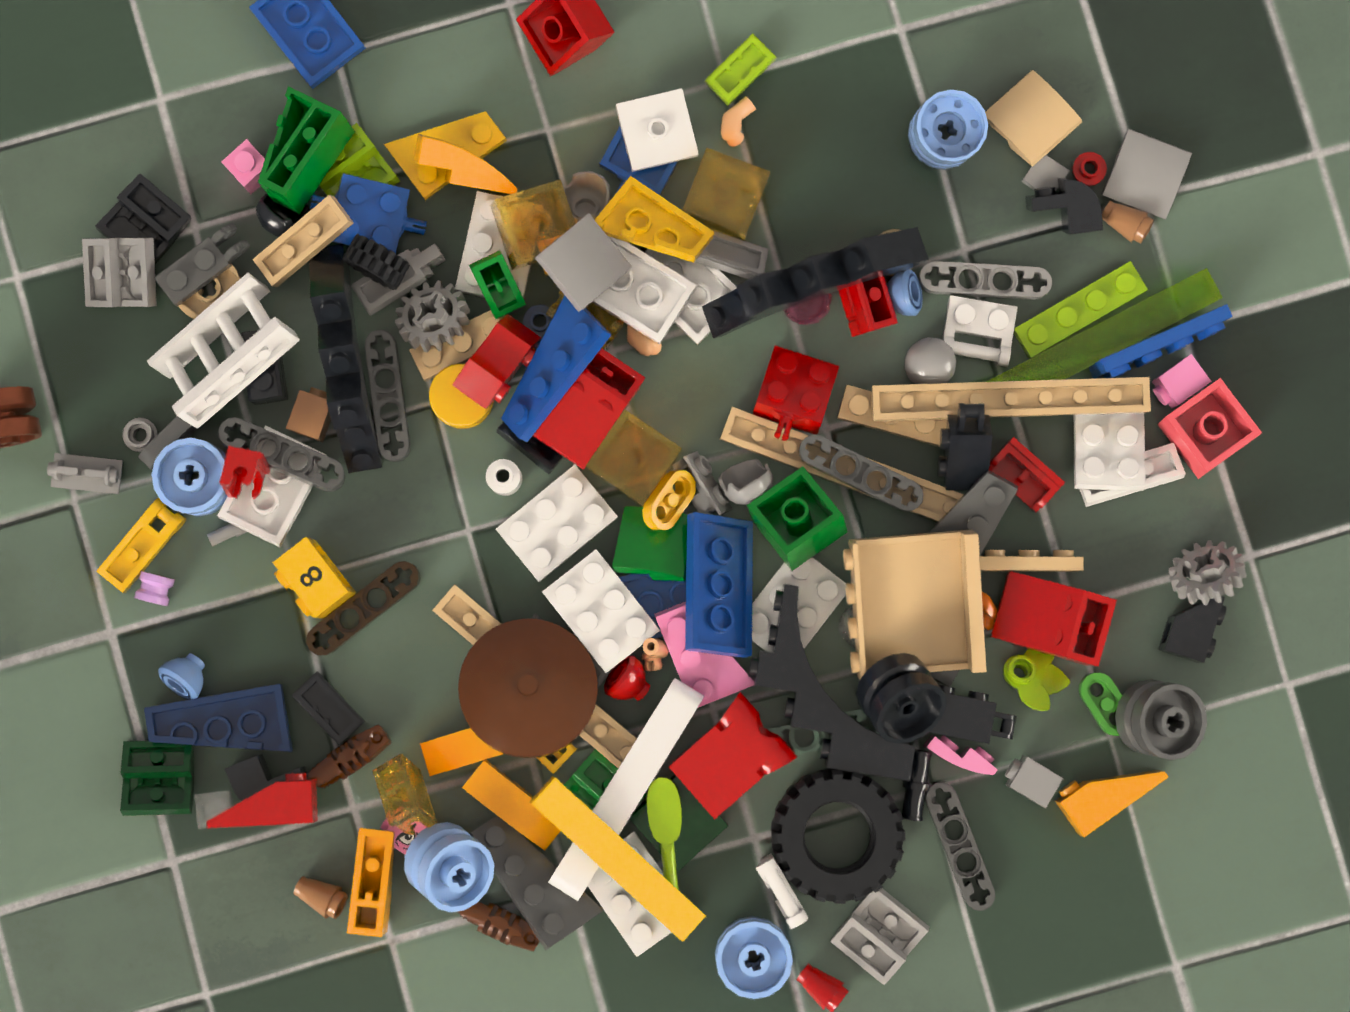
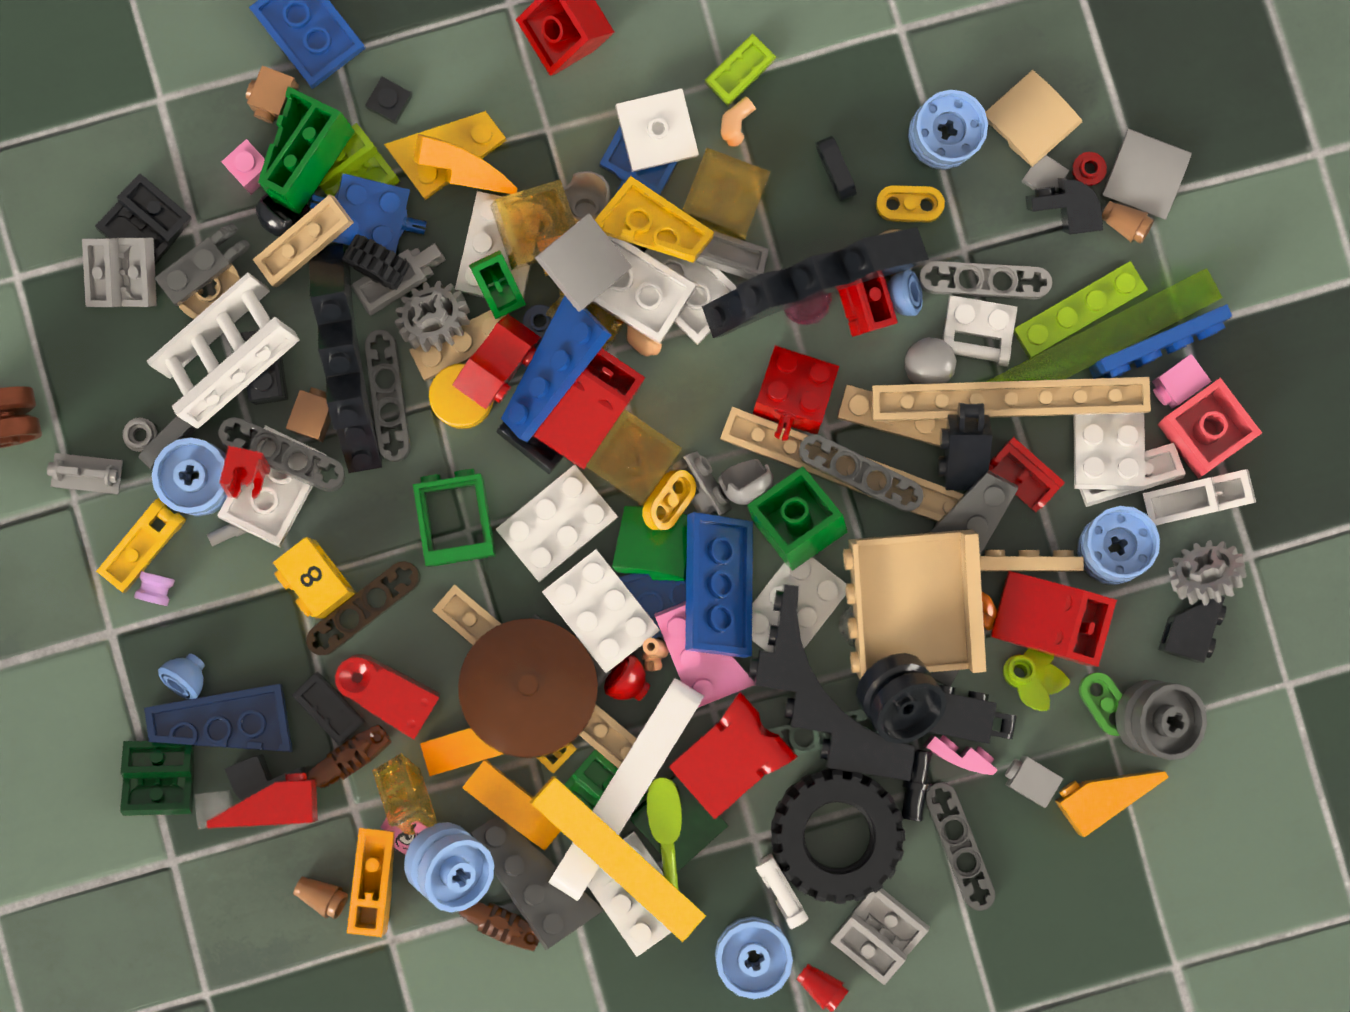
white brick [486,459,522,496] -> none
none -> medium nougat brick [246,66,299,123]
none -> red piece [335,654,441,740]
none -> black plate [365,76,413,124]
none -> green window [413,469,496,567]
none -> black beam [816,136,857,201]
none -> yellow plate [876,185,945,223]
none -> light blue wheel [1077,506,1160,585]
none -> white slope [1143,469,1256,525]

